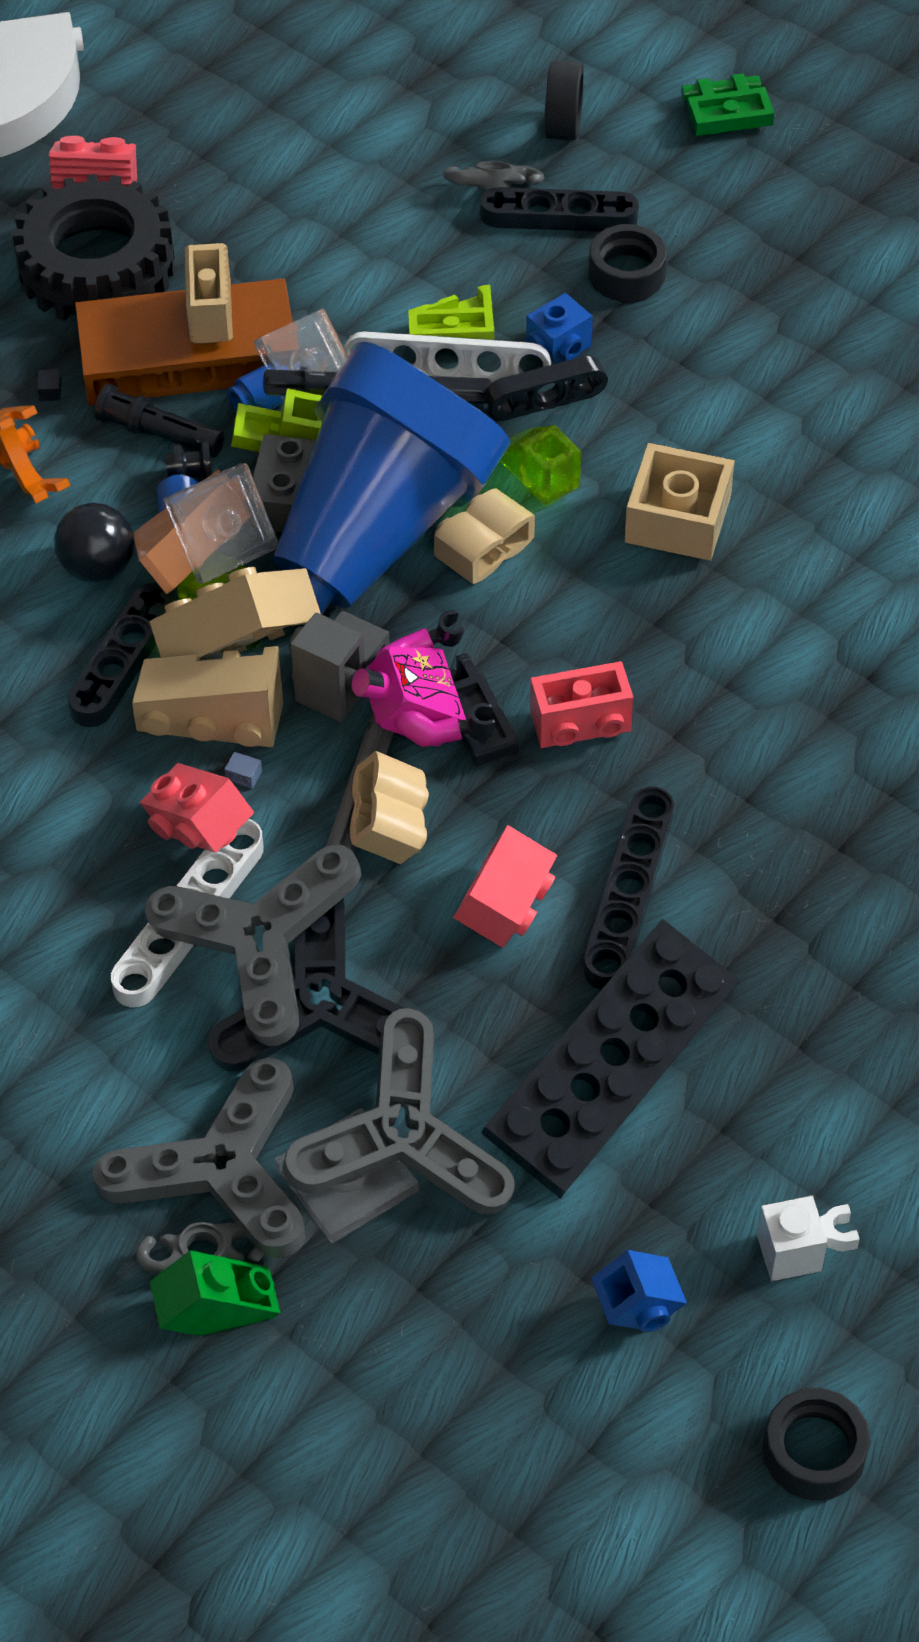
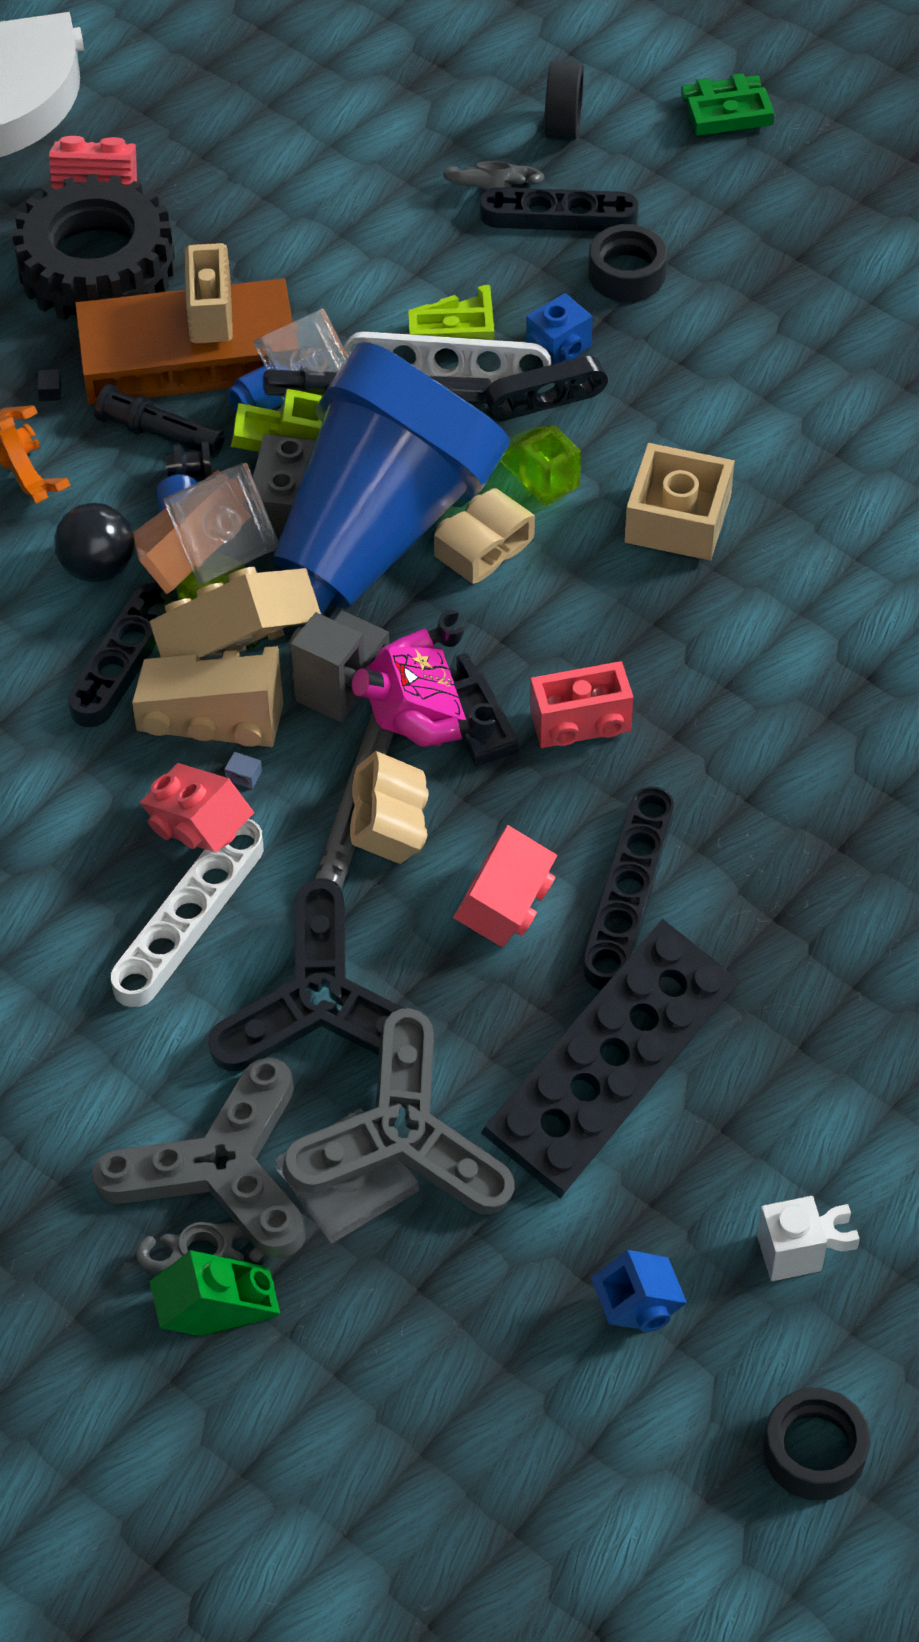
dark grey piece [145,845,361,1046] -> none

